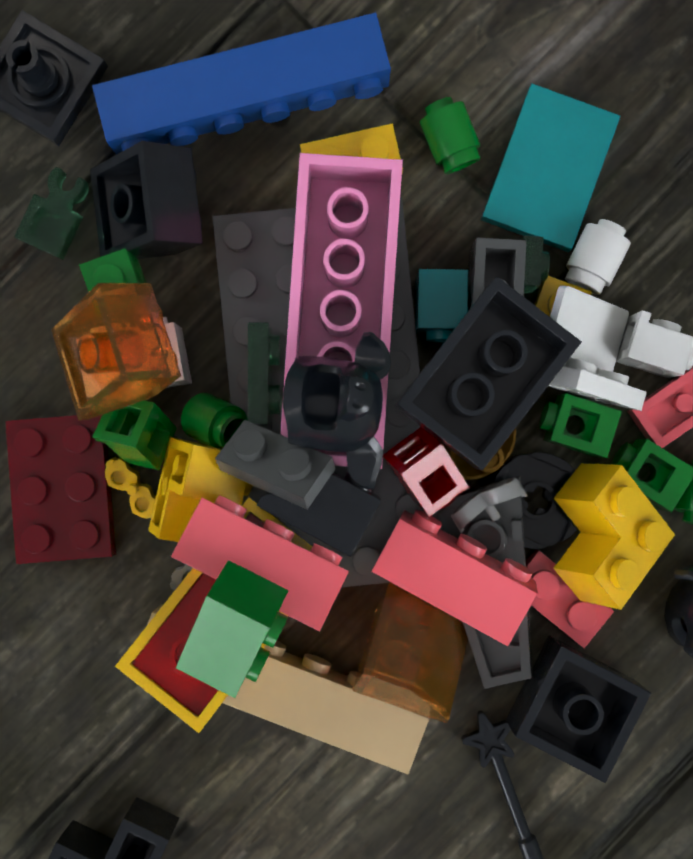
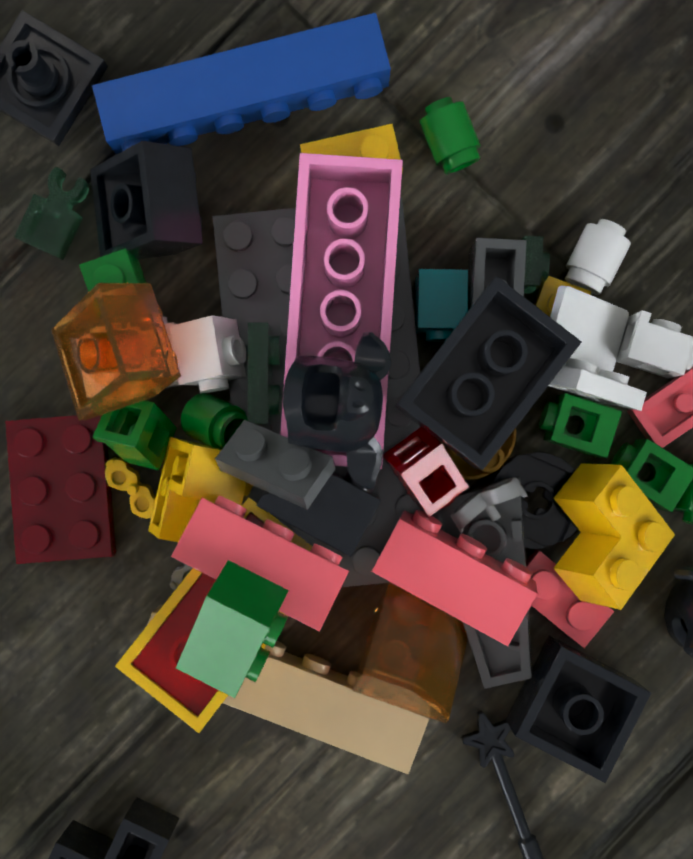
teal tile [480,83,621,252] -> none
none -> white brick [169,315,246,393]

